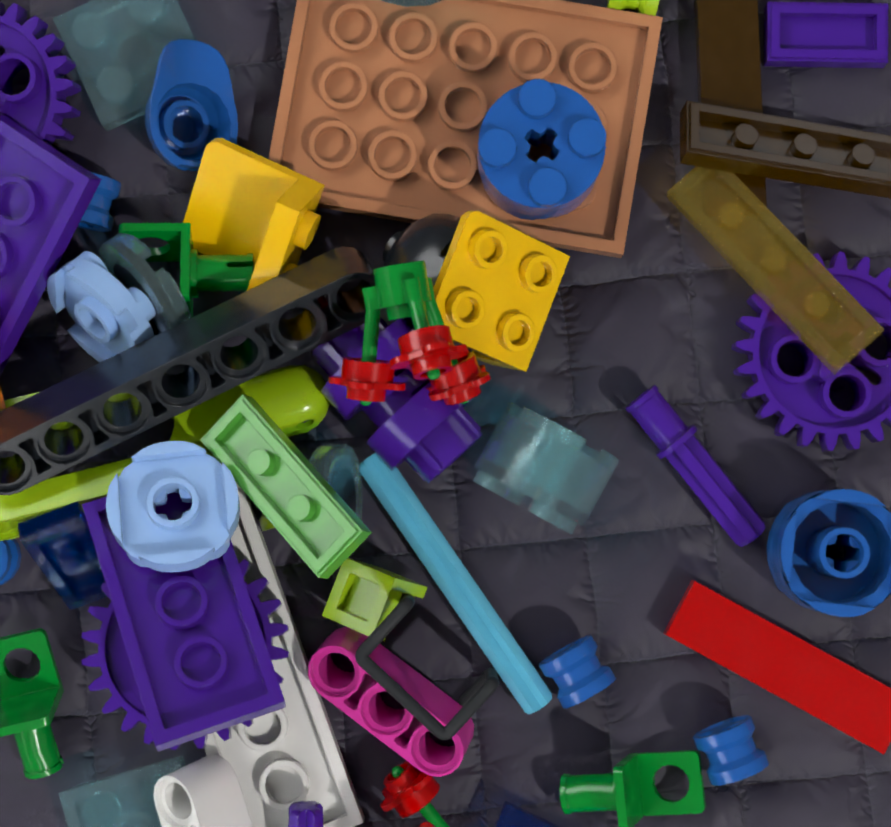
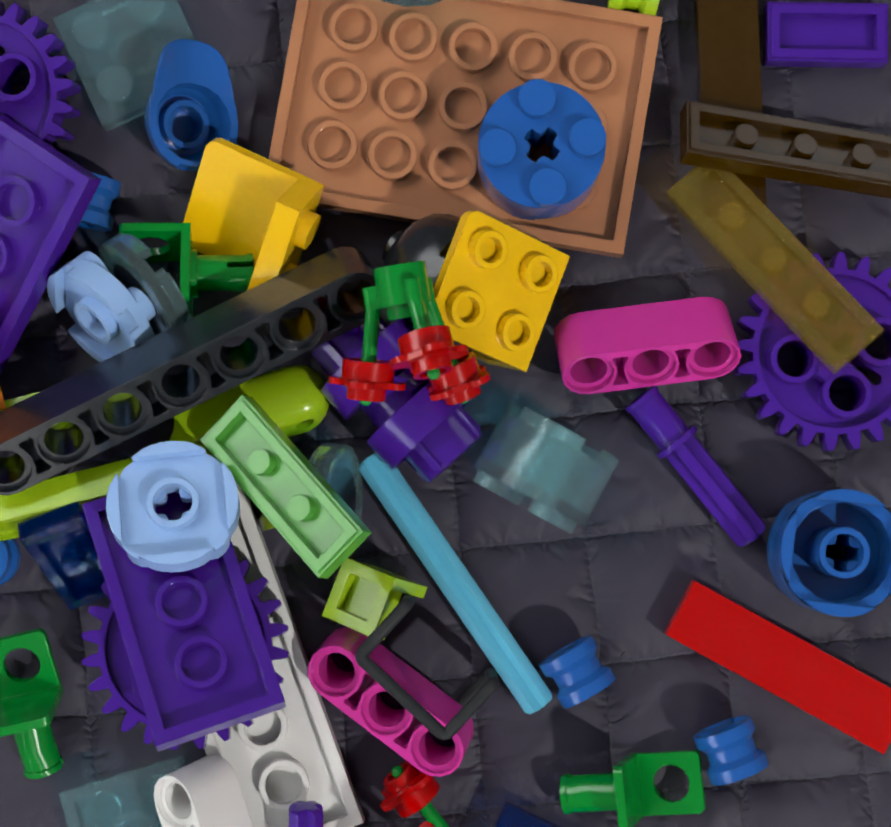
none -> dark pink beam [554,297,741,394]

